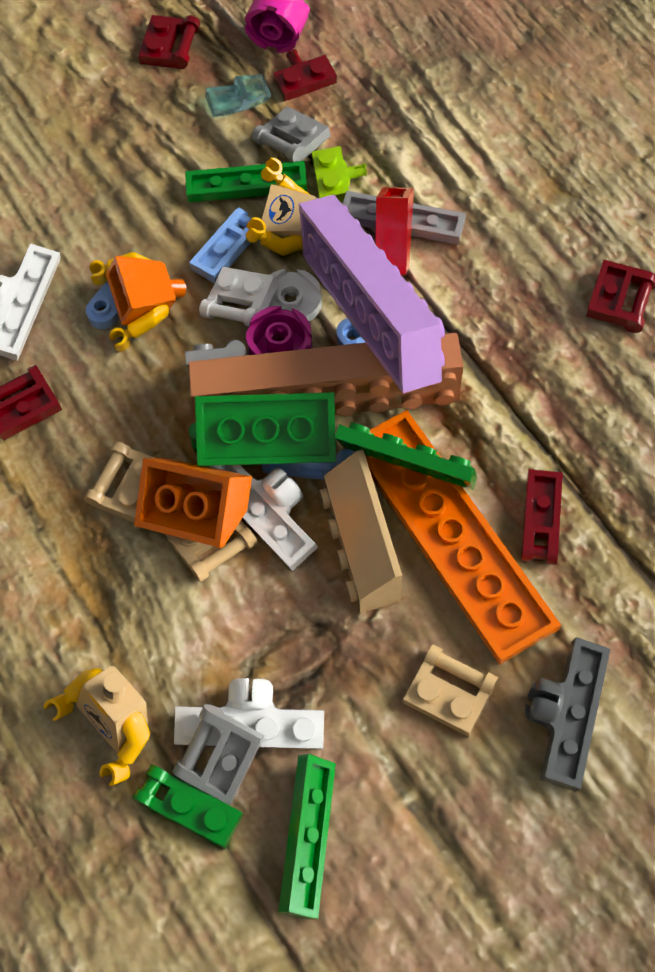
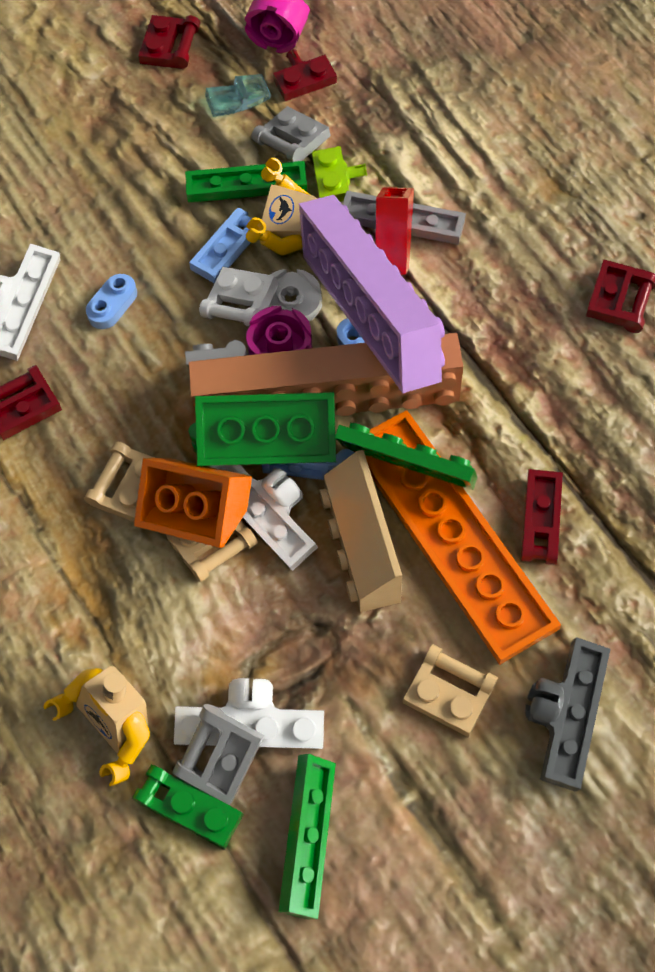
orange torso [89,252,186,352] -> none

